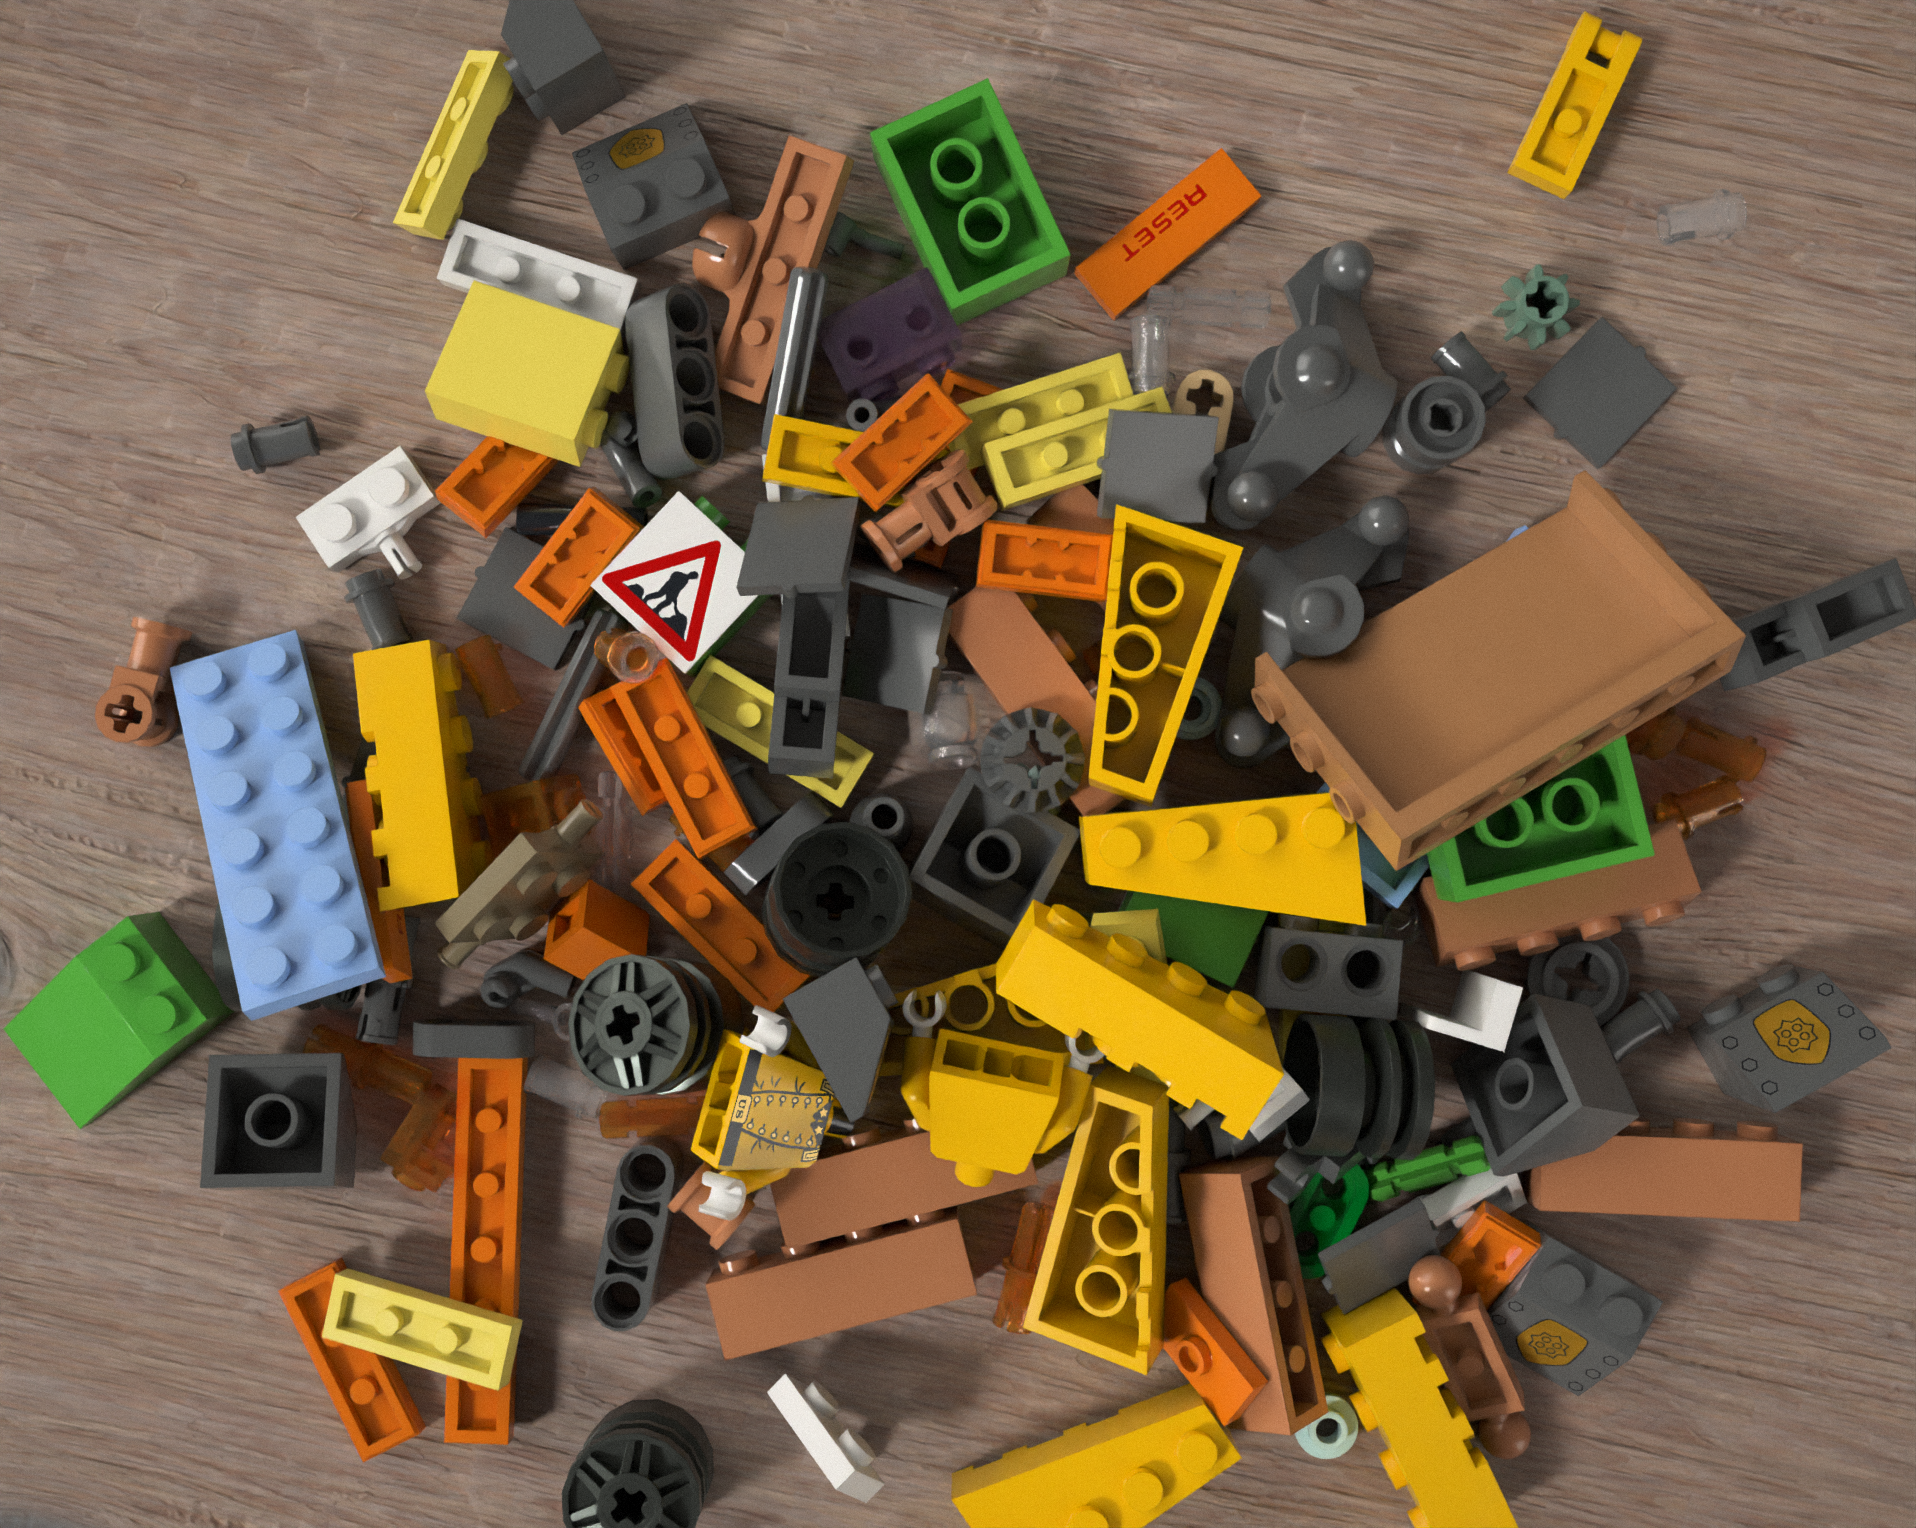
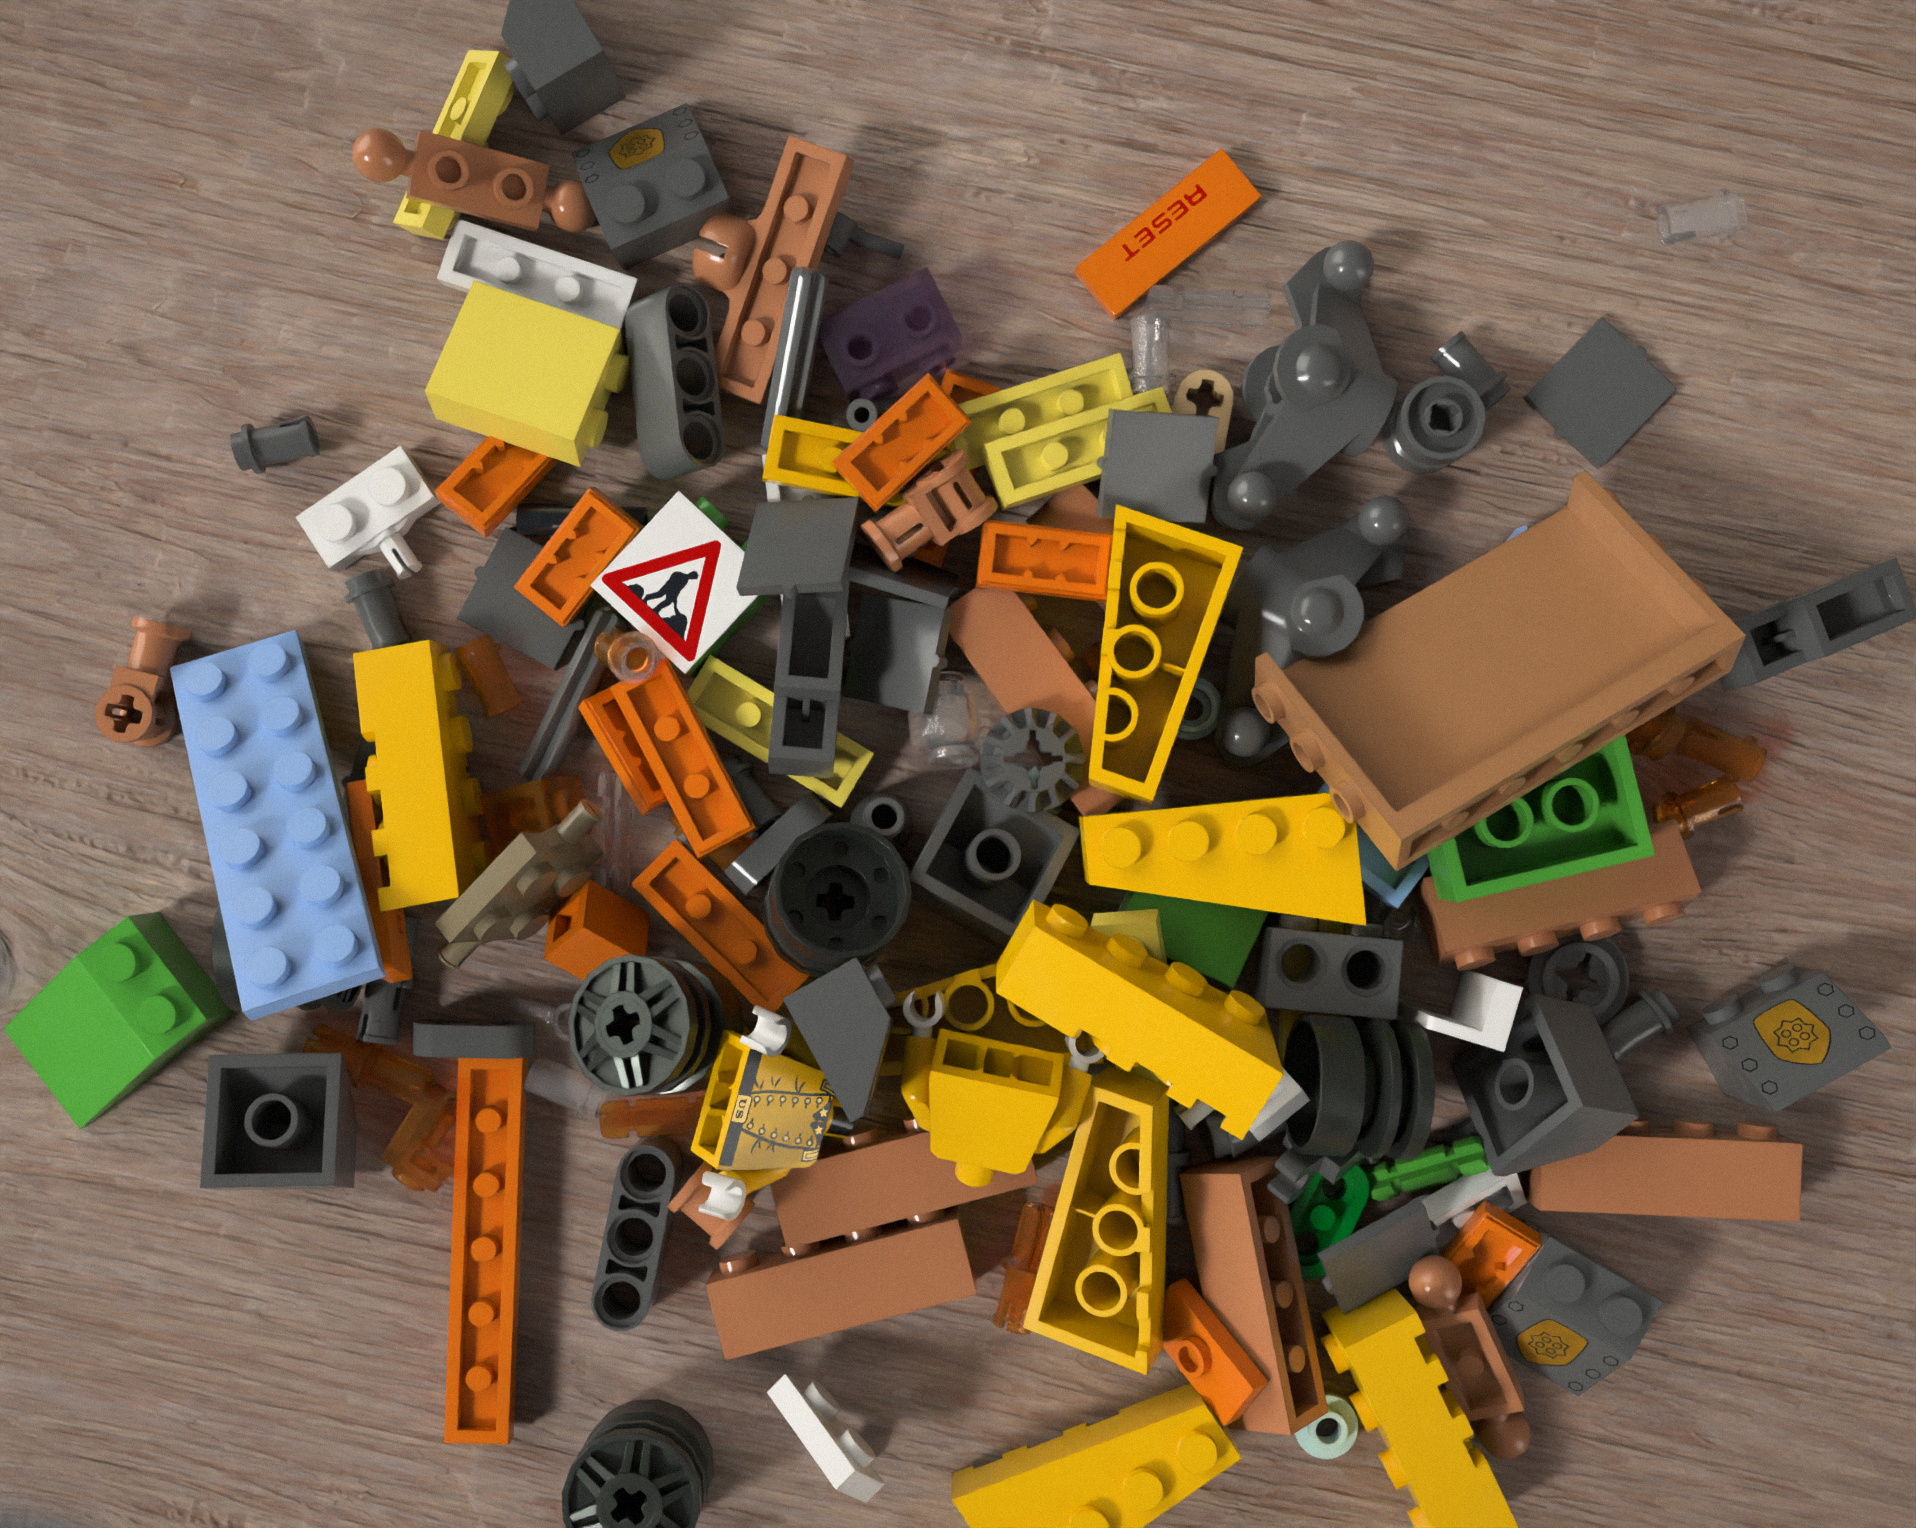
orange tile [278,1257,426,1463] -> none
light yellow plate [322,1268,523,1391] -> none
dark grey arm [480,950,577,1008] -> none
dark grey arm [600,411,662,508] -> none
bright green brick [870,78,1071,328] -> none
sand green gear [1492,264,1580,350] -> none
yellow plate [1507,11,1643,199] -> none
none -> nougat plate [352,128,597,232]

